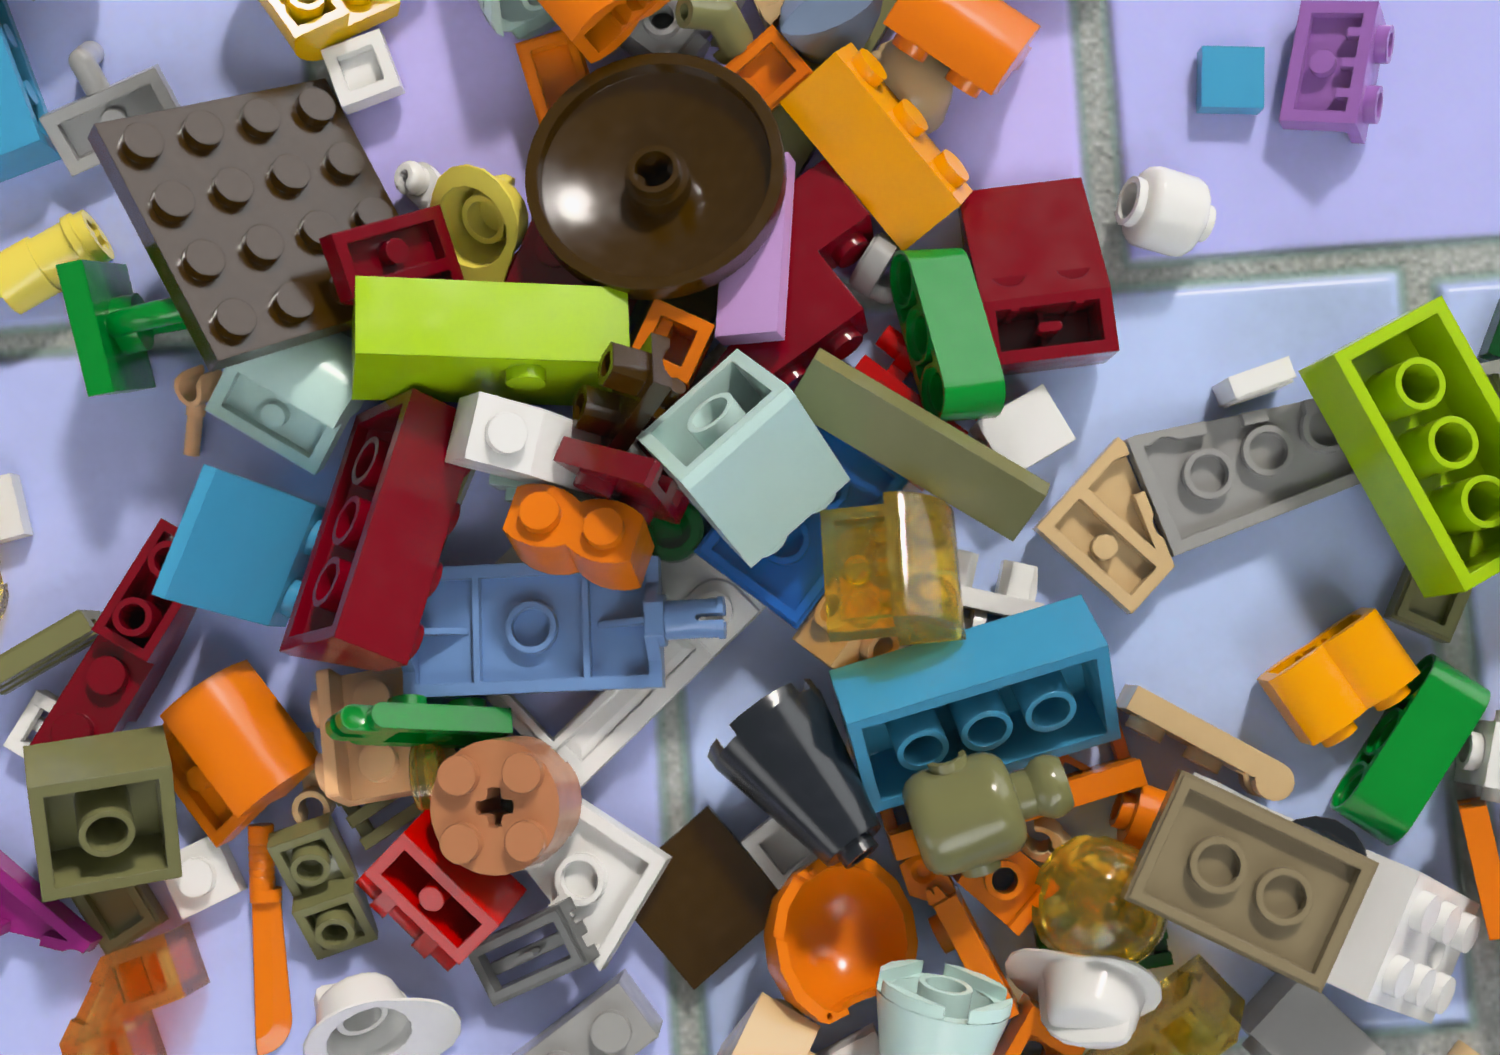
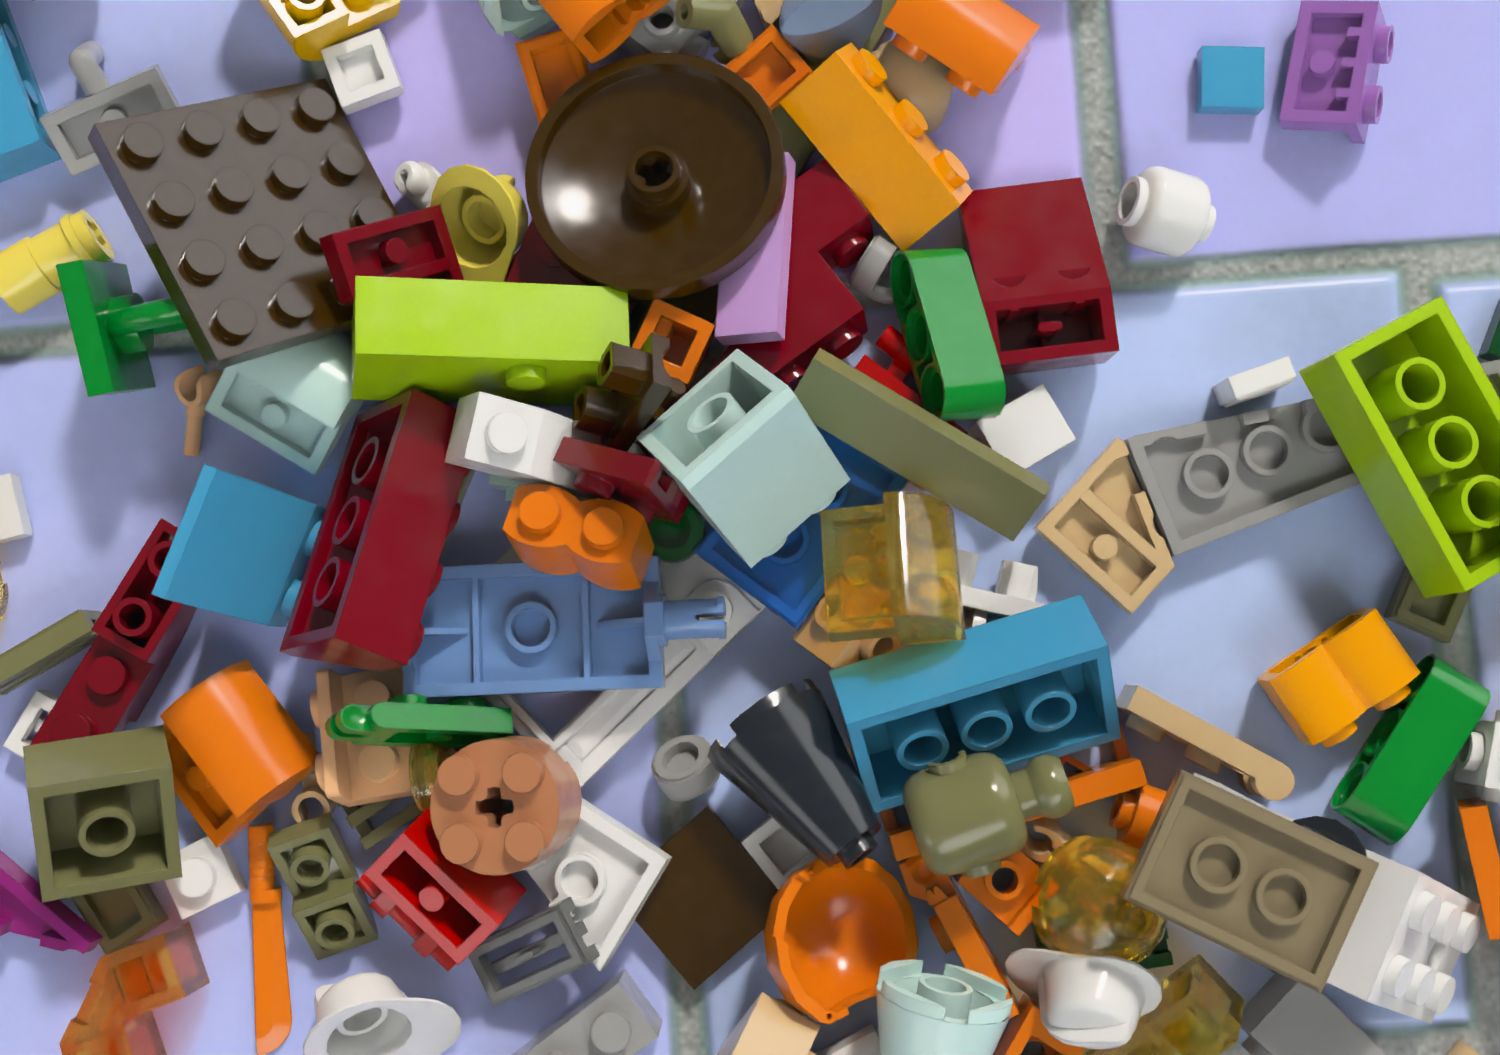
none -> light grey tile [651,735,720,802]

